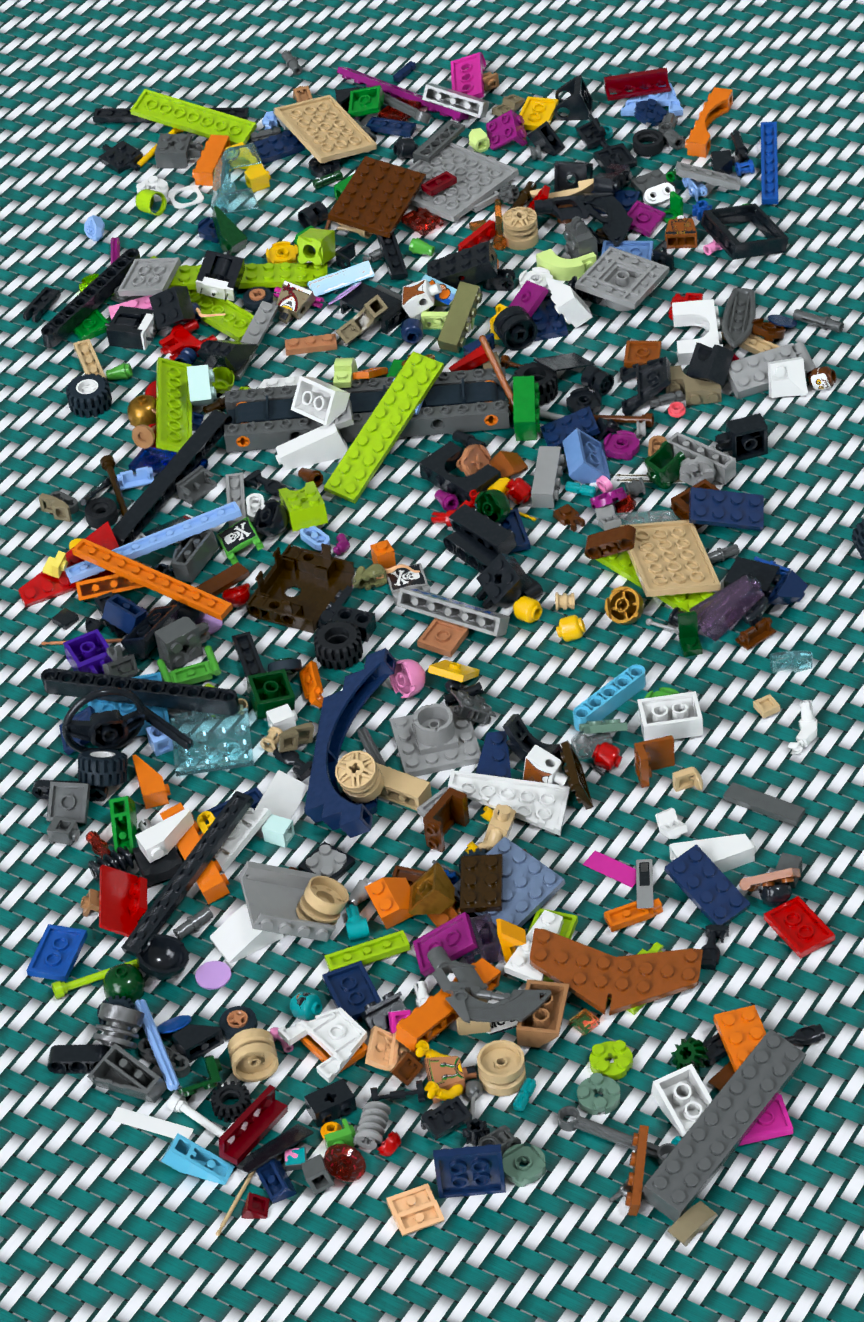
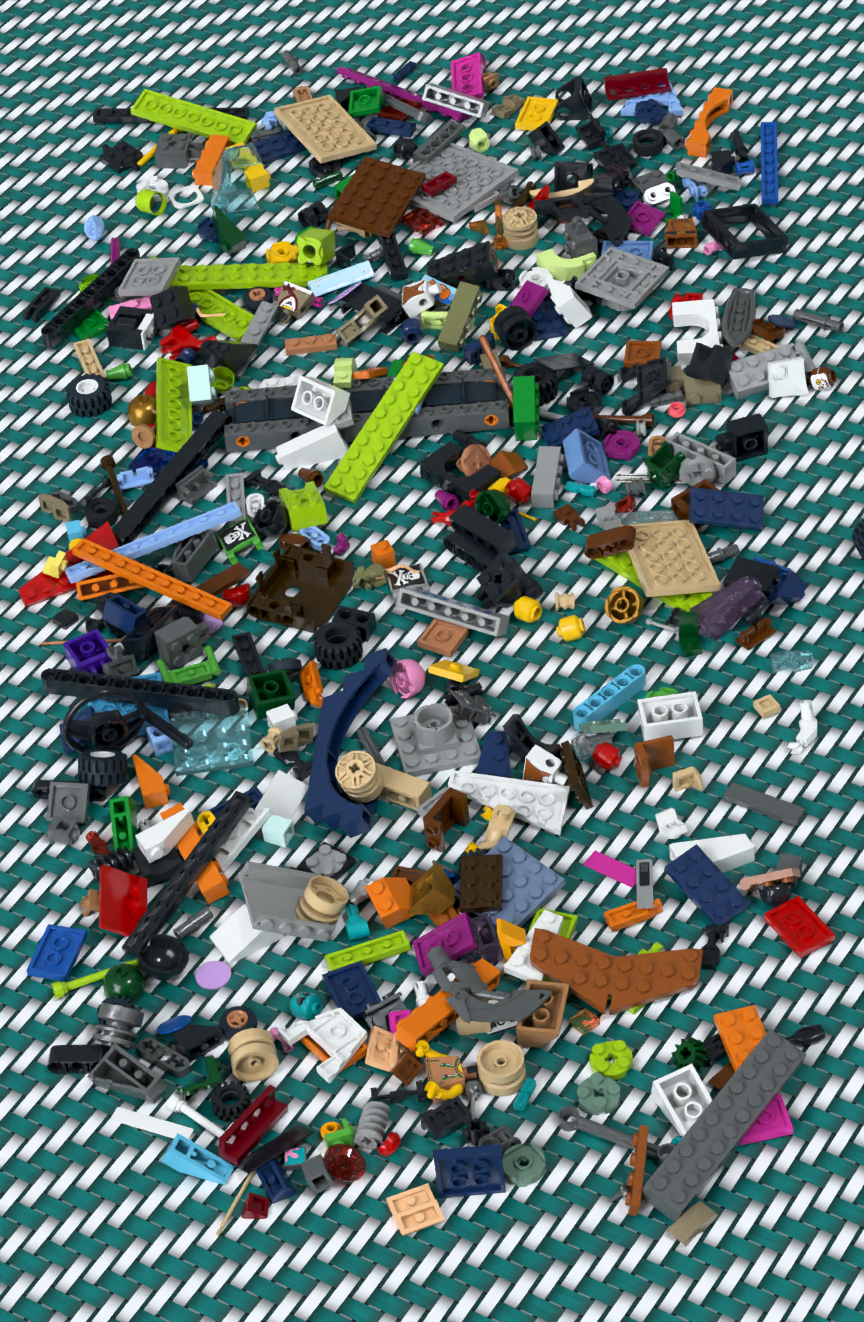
light blue axle [135,999,180,1091] -> none
black sticker [140,514,193,537] -> none
black piece [196,250,245,302] -> none
black brick [304,1079,357,1127] -> none
black hinge [316,585,353,629] -> none
red piece [449,345,489,372] -> none
red plate [458,220,496,252] -> none
magenta bracket [486,110,528,150] -> none
magenta plate [590,487,627,509] -> none
none -> medium azure plate [65,520,87,542]
none -> reddish brown rock [279,533,311,550]

